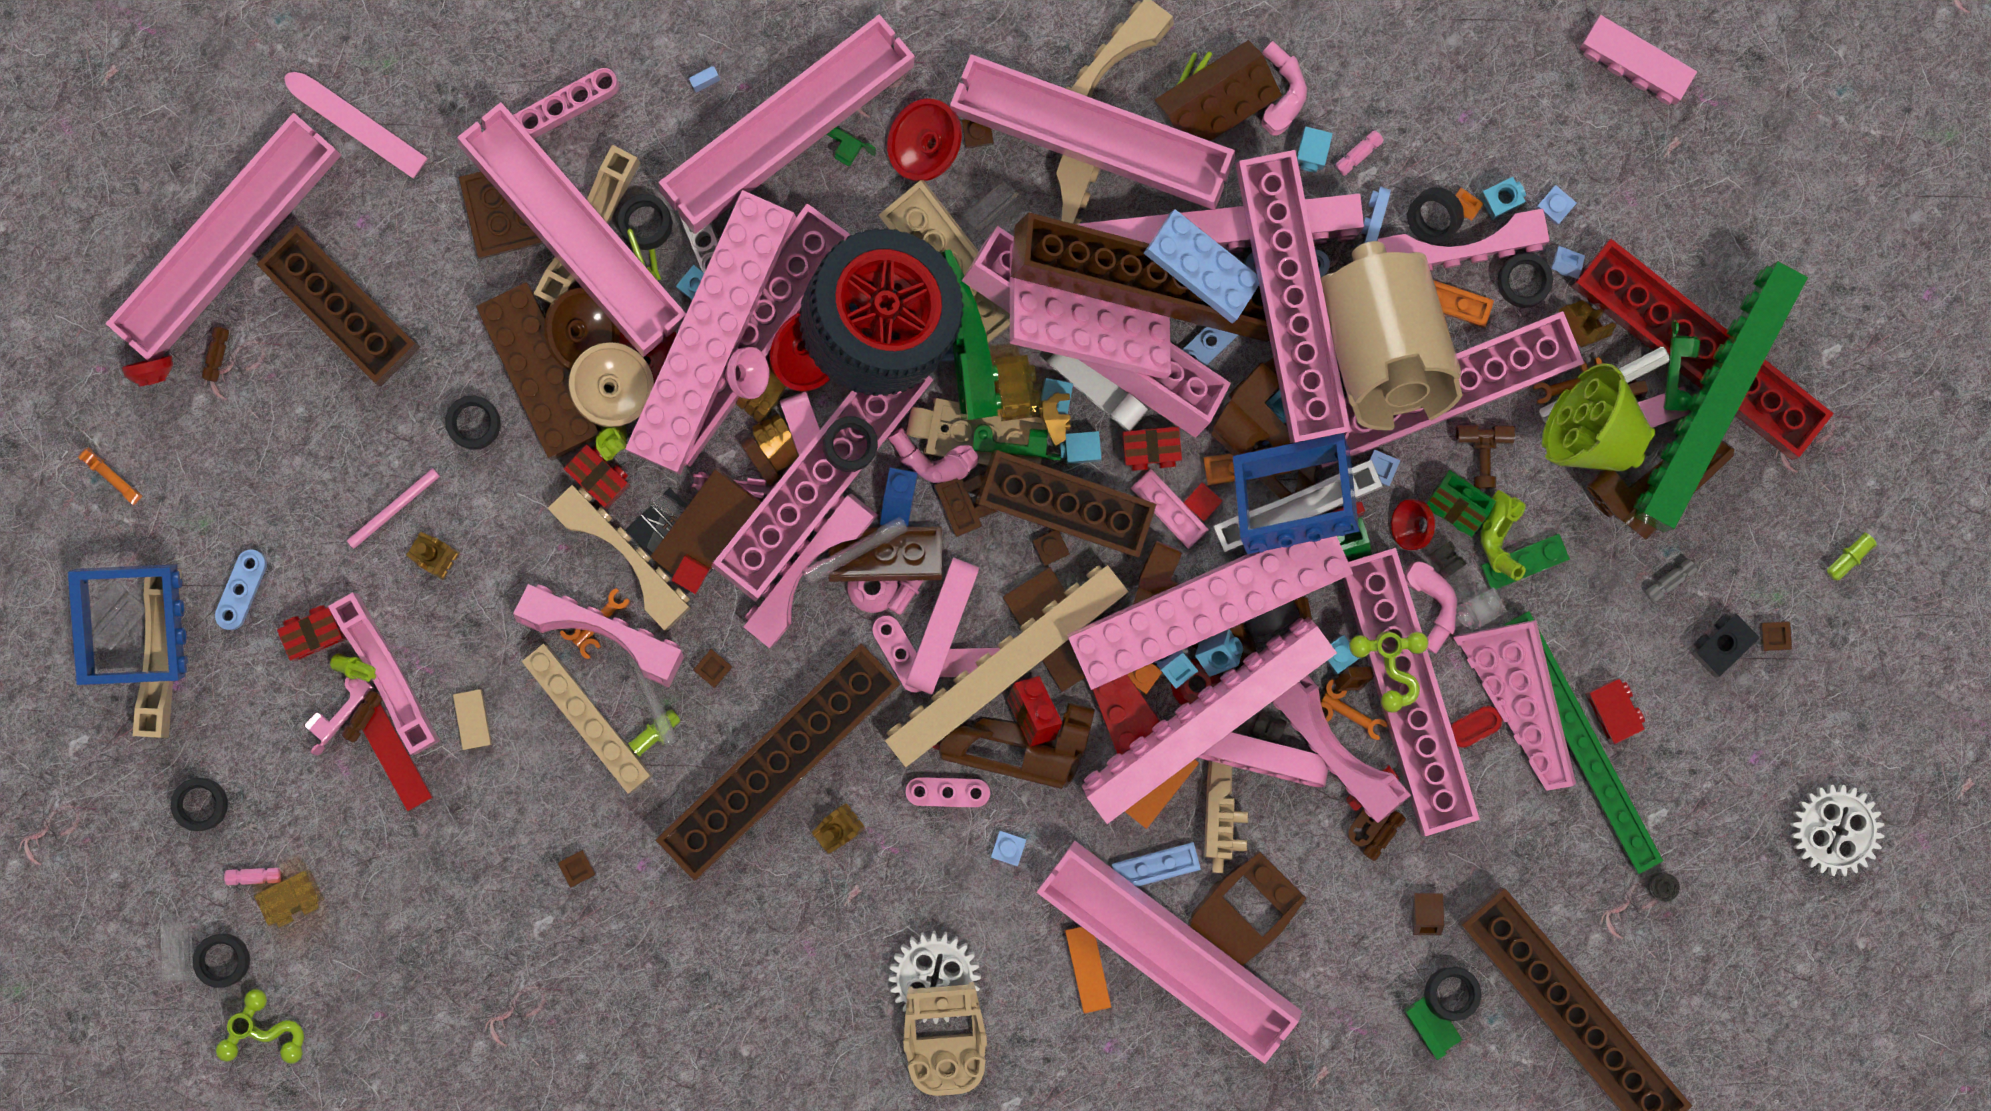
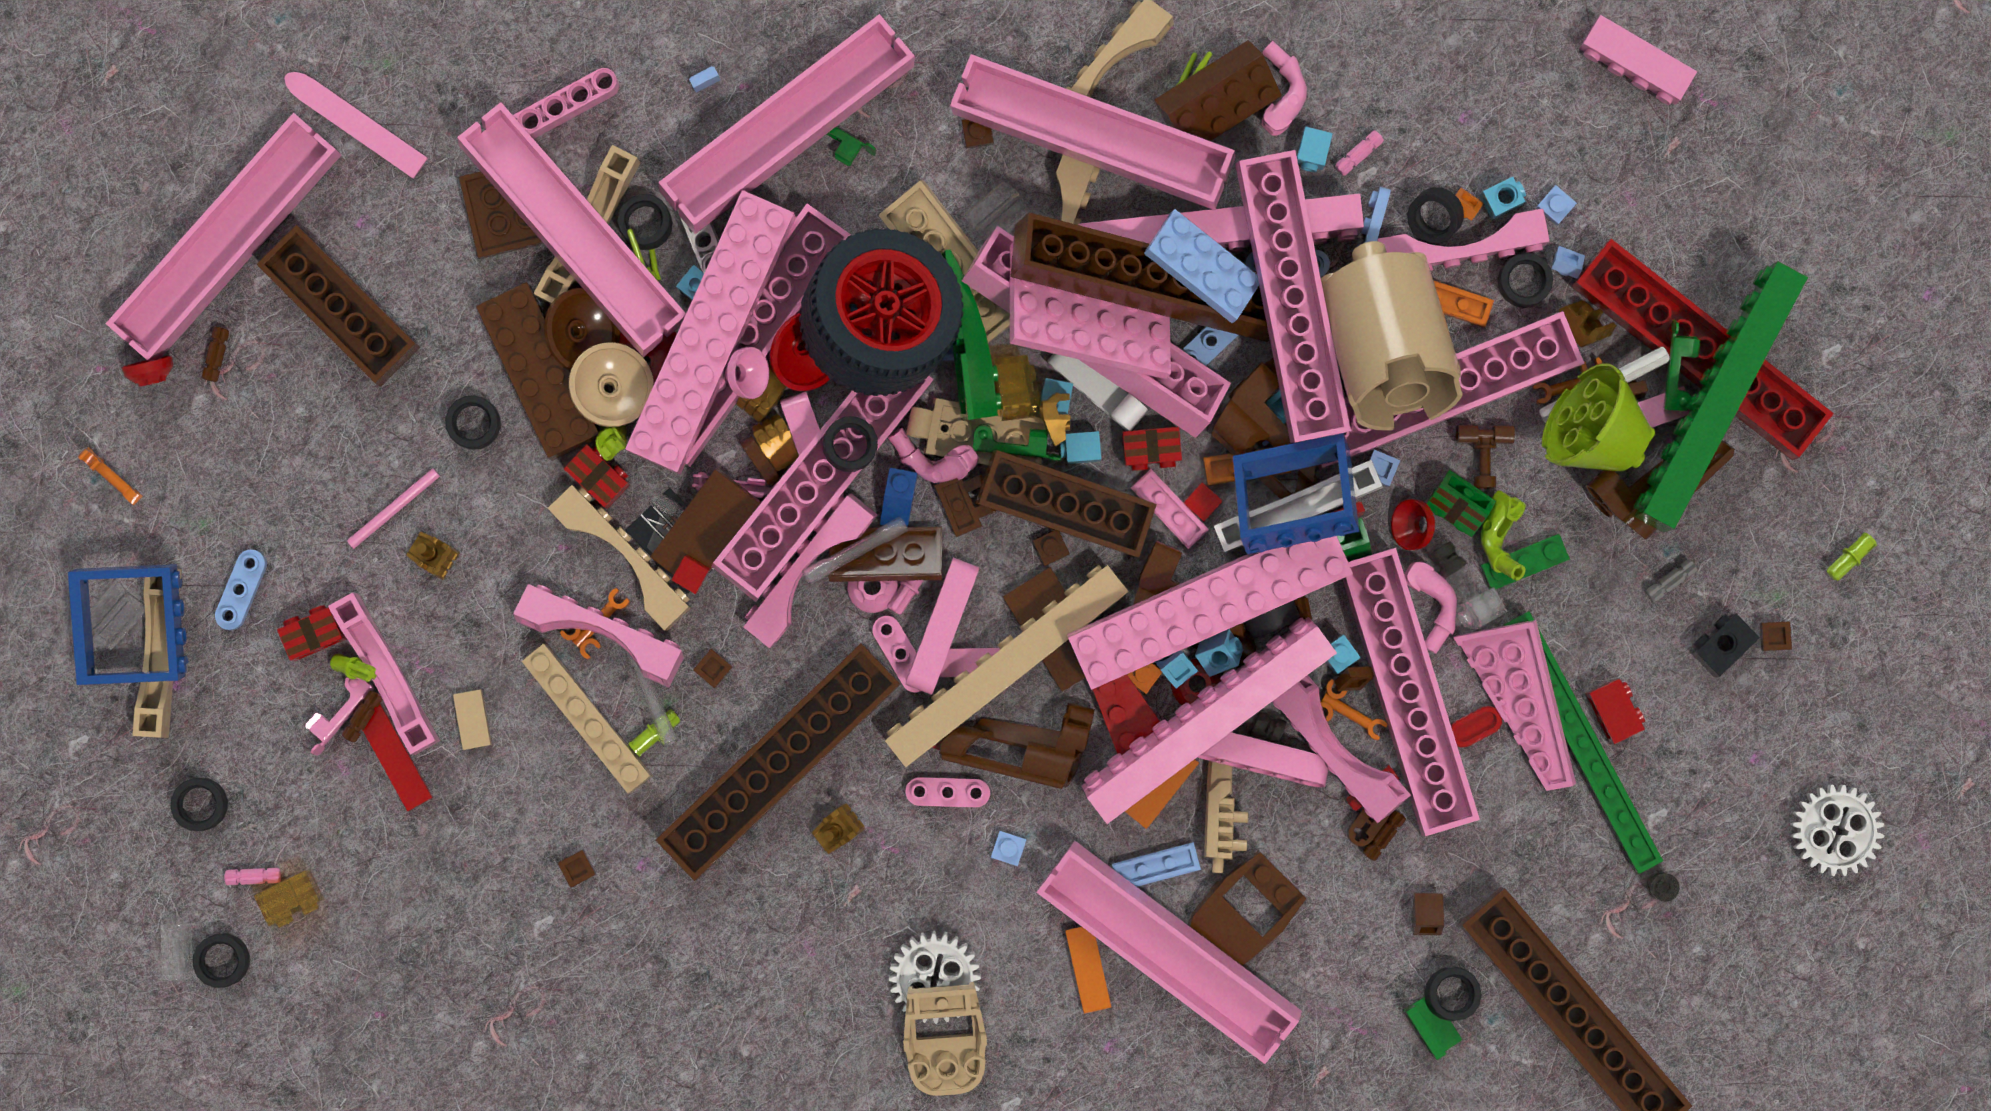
lime piece [216,989,304,1064] -> none
red dish [887,98,962,182] -> none
red brick [1007,676,1062,747] -> none
lime piece [1349,631,1429,713] -> none

